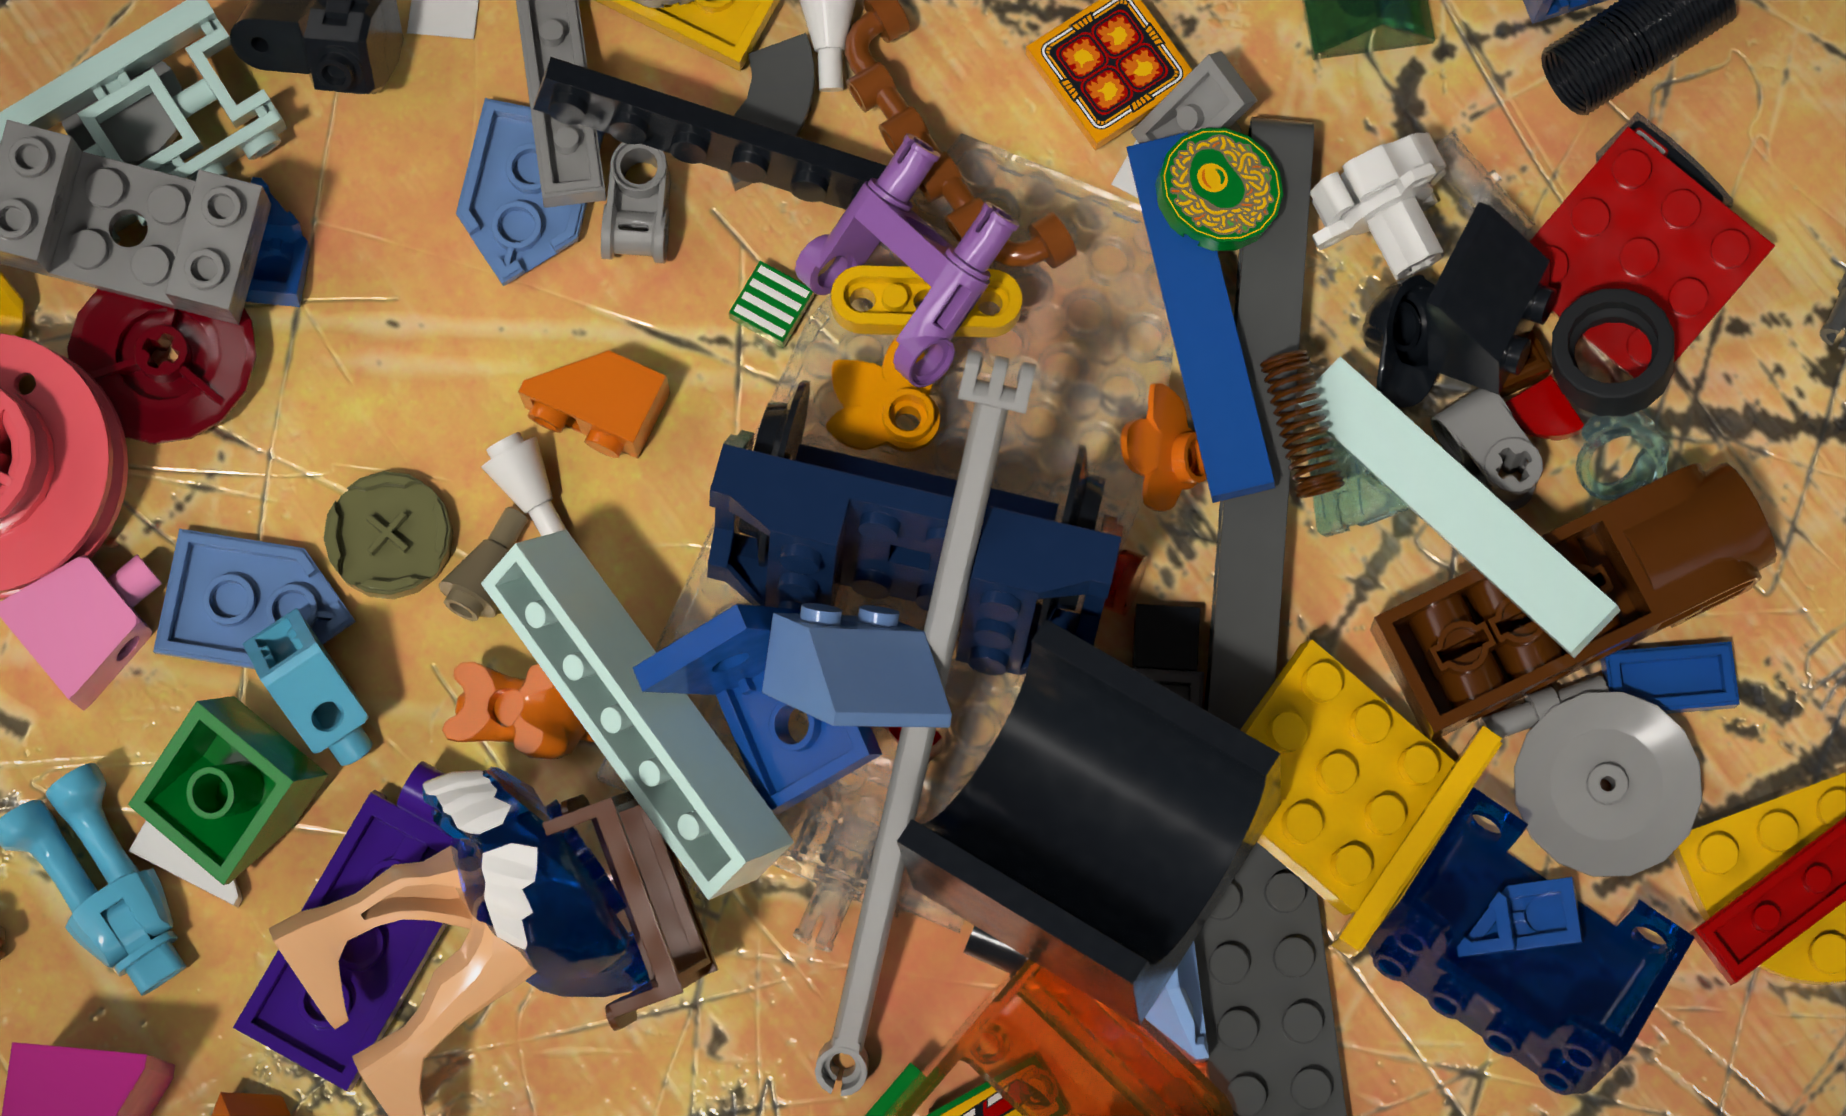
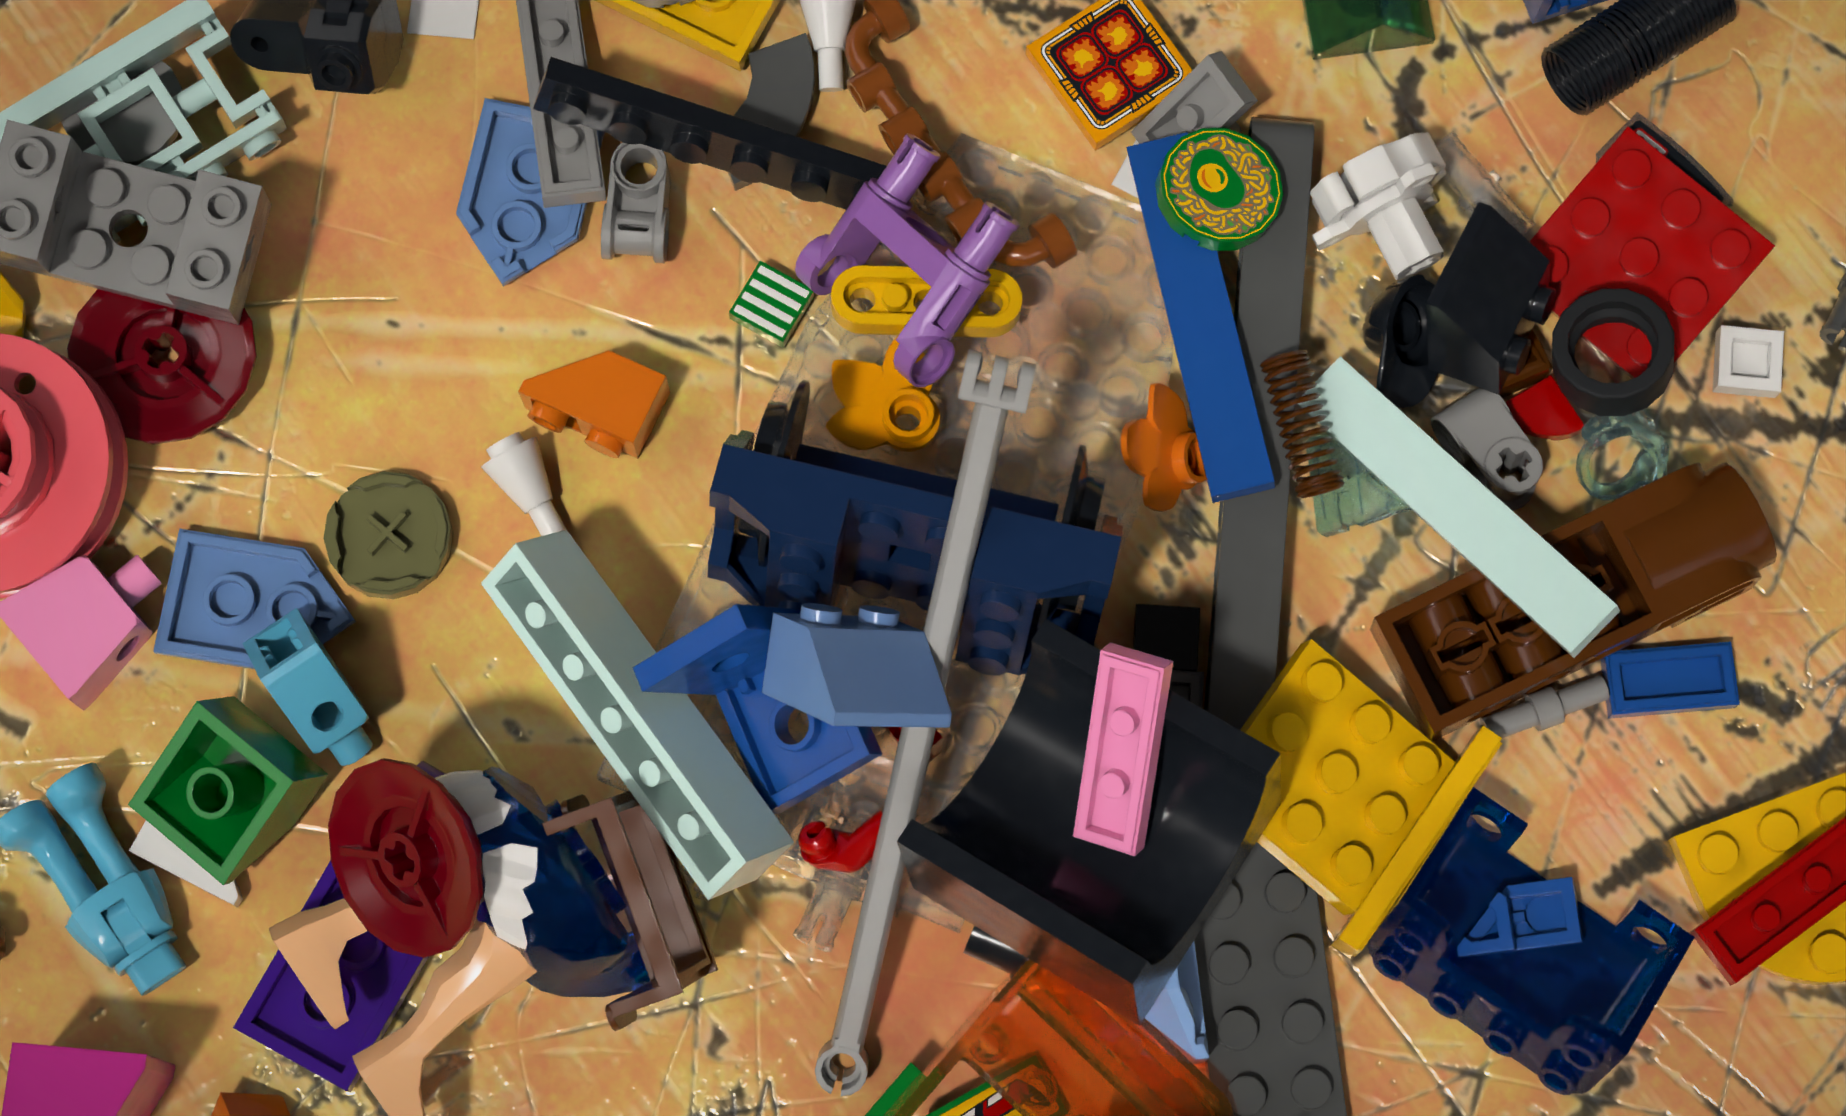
blue slope [245,177,310,307] -> none
dark tan cone [439,507,528,621] -> none
orange animal [442,662,594,759] -> none
clear red tile [1103,548,1147,616] -> none
light grey piece [1514,692,1702,877] -> none
none -> dark red piece [328,758,483,958]
none -> red arm [798,810,883,873]
none -> bright pink tile [1073,643,1174,856]
none -> white plate [1712,325,1784,398]

